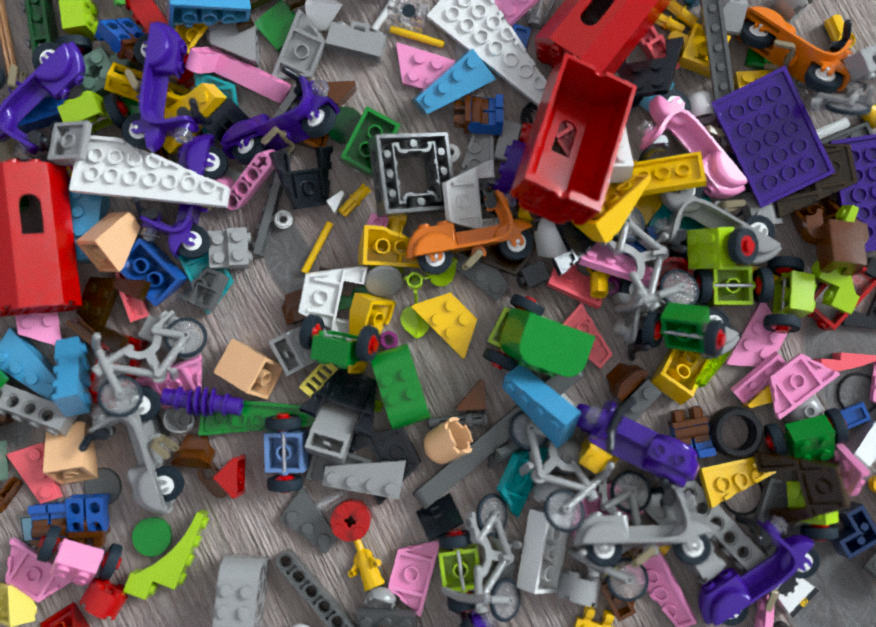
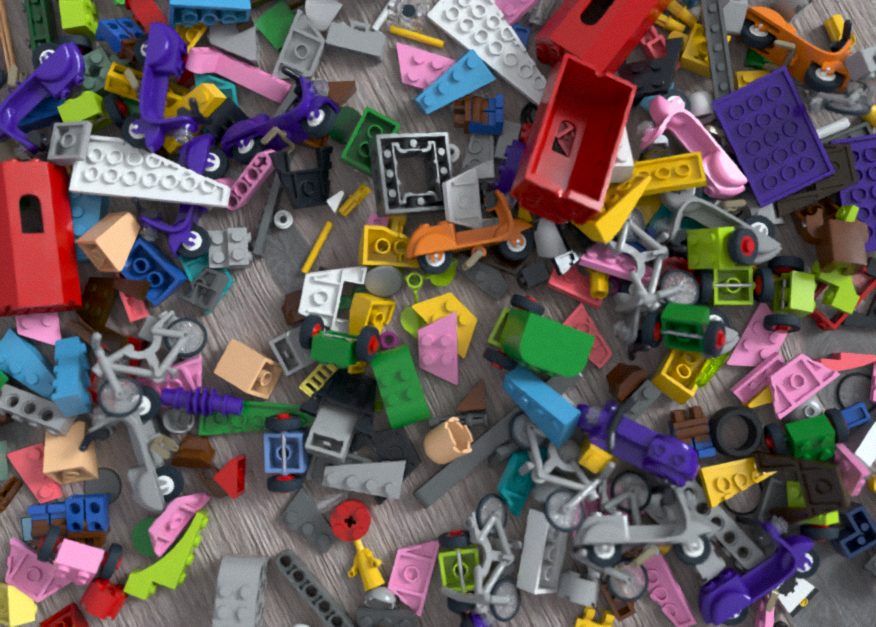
black piece [416,493,464,542] -> none
none -> bright pink wing [148,492,211,557]
none -> bright pink wing [418,311,459,385]

